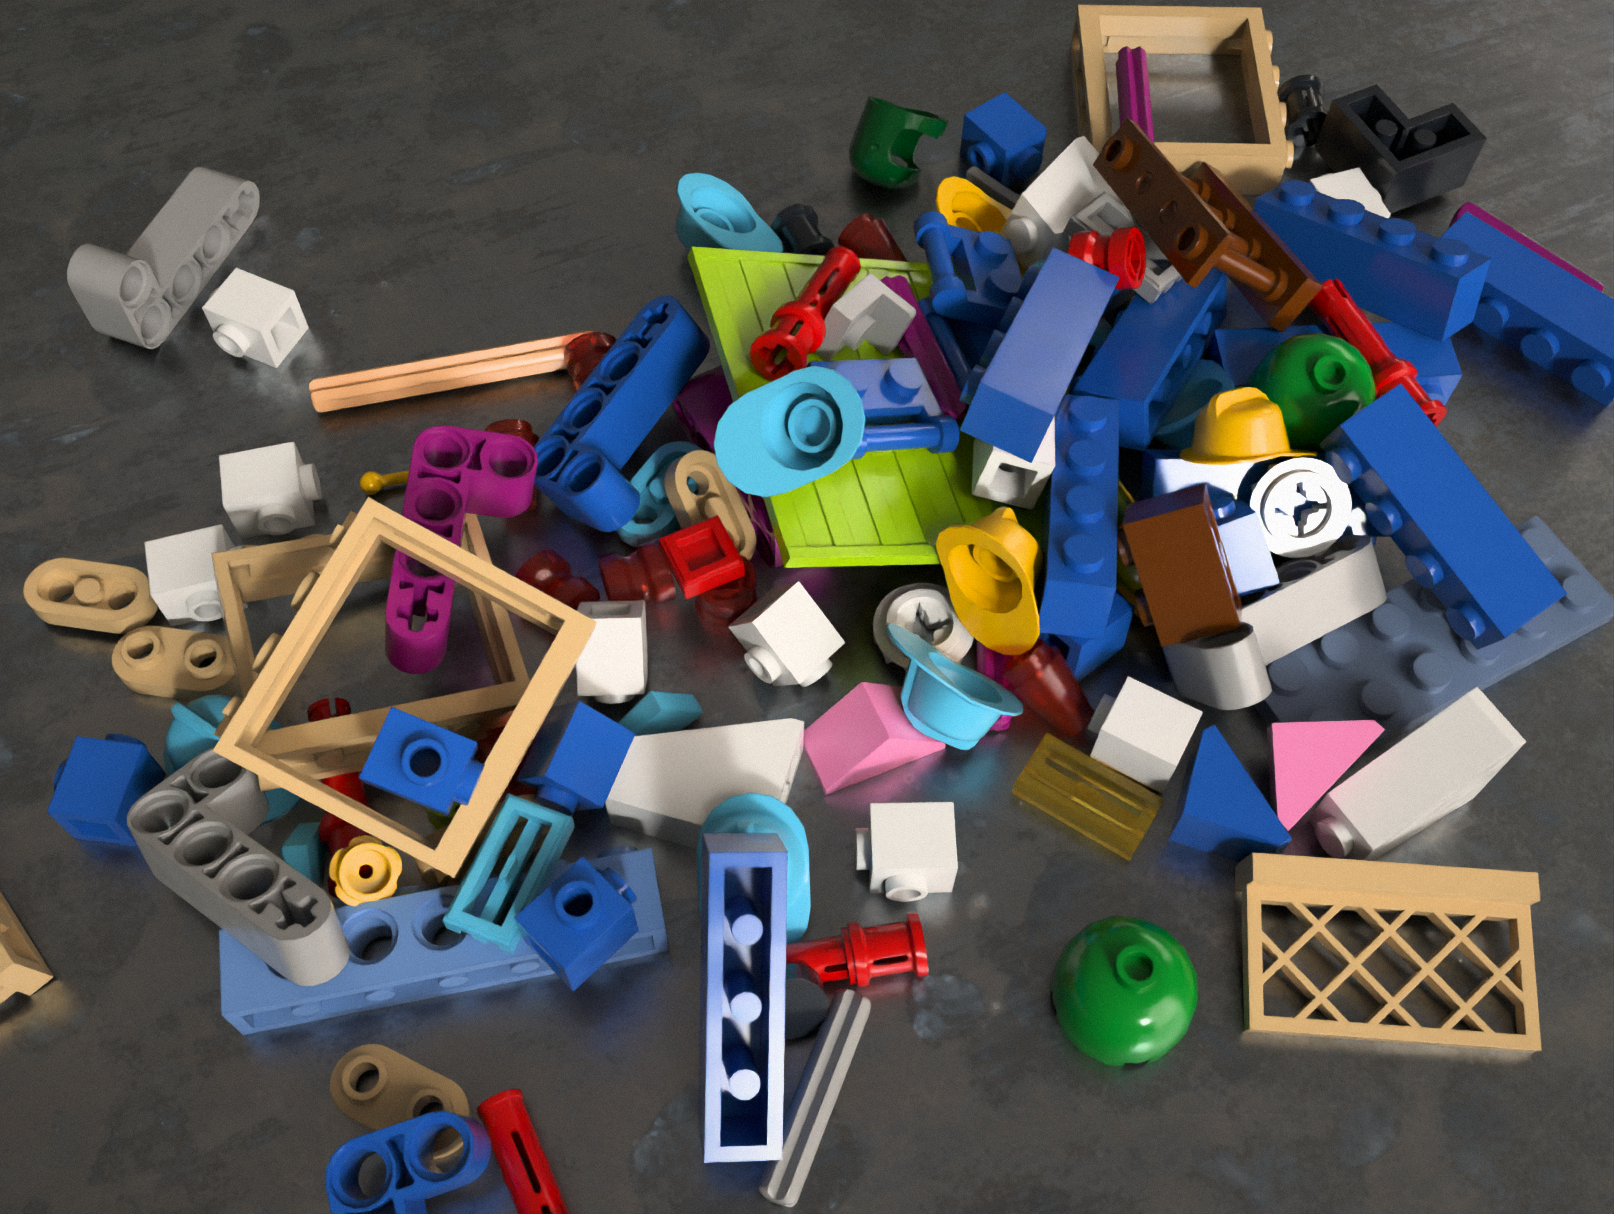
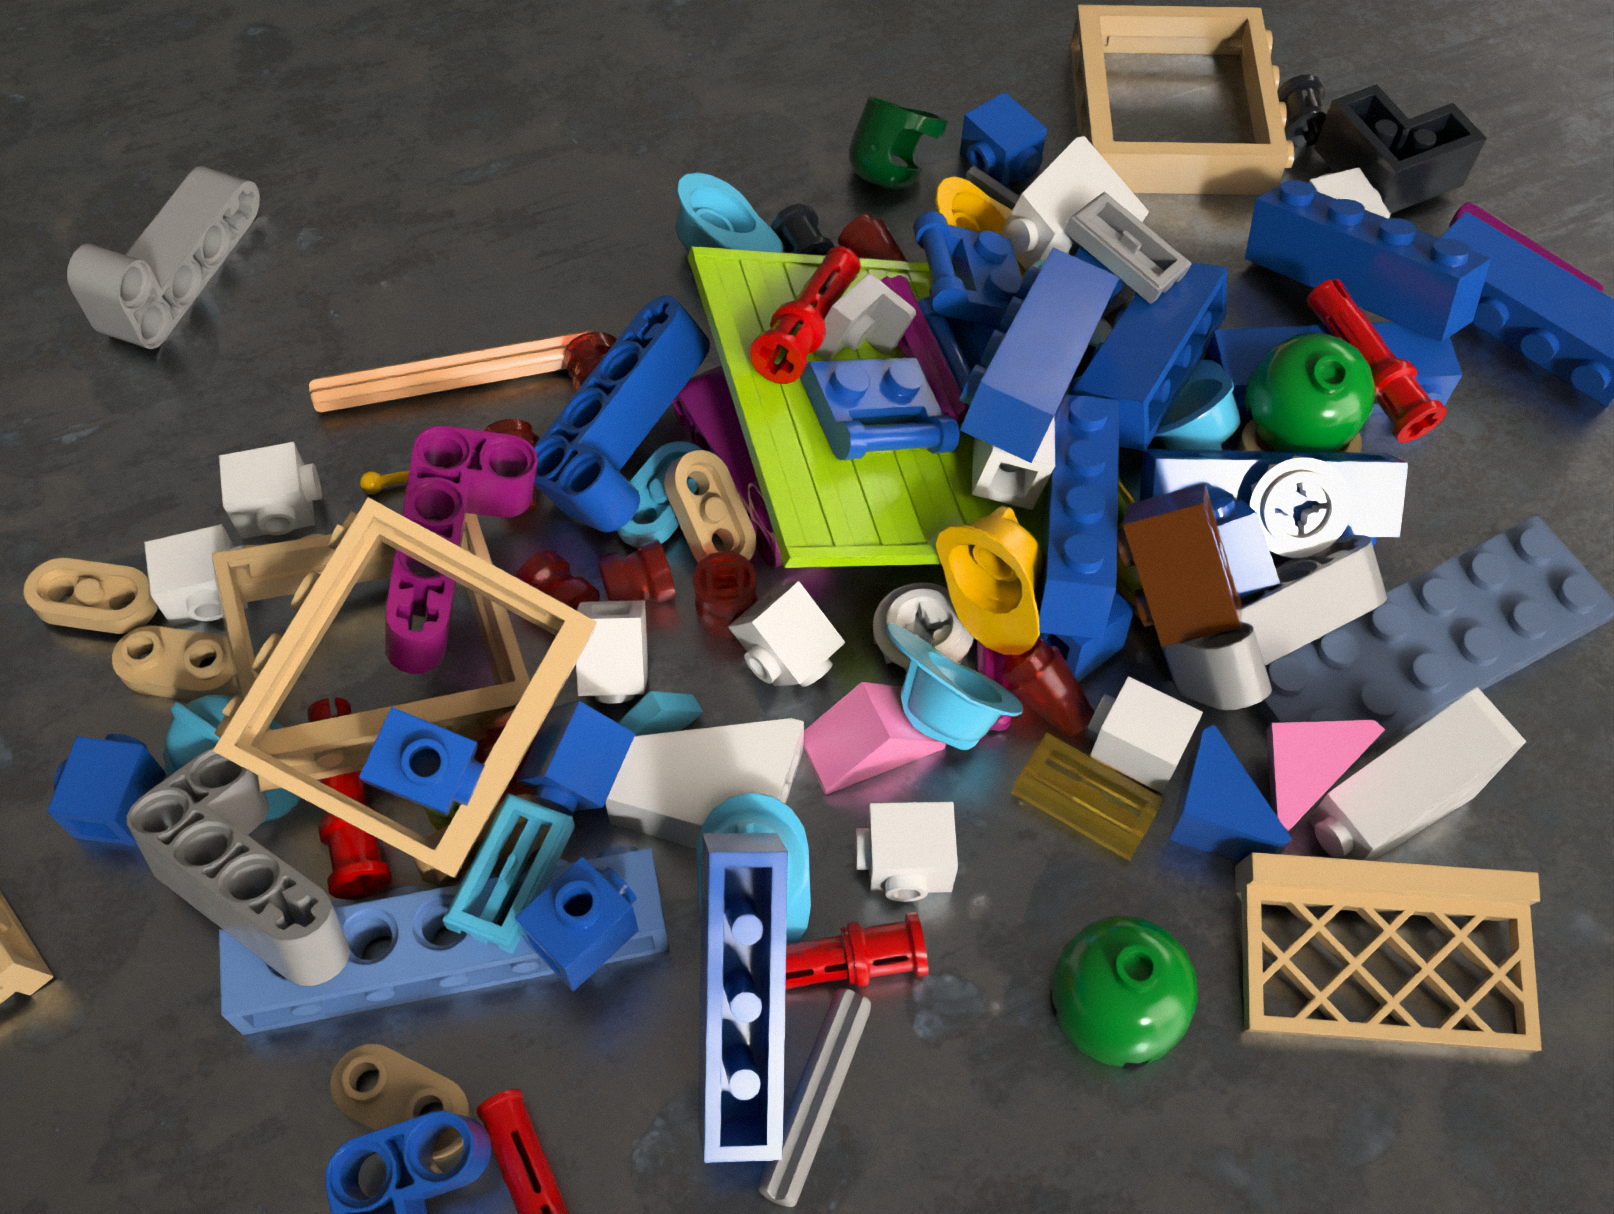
white brick [202,268,309,368] -> none
medium azure tile [280,822,325,888] -> none
yellow plate [329,835,402,907] -> none
red tile [659,515,745,599] -> none
medium azure piece [714,366,865,497] -> none
black tile [784,963,828,1039] -> none
red wheel [1068,227,1146,290] -> none
reddish brown fence [1093,117,1323,332] -> none
magenta axle [1115,46,1154,143] -> none
yellow piece [1179,387,1318,465] -> none
blue brick [1319,383,1568,649] -> none

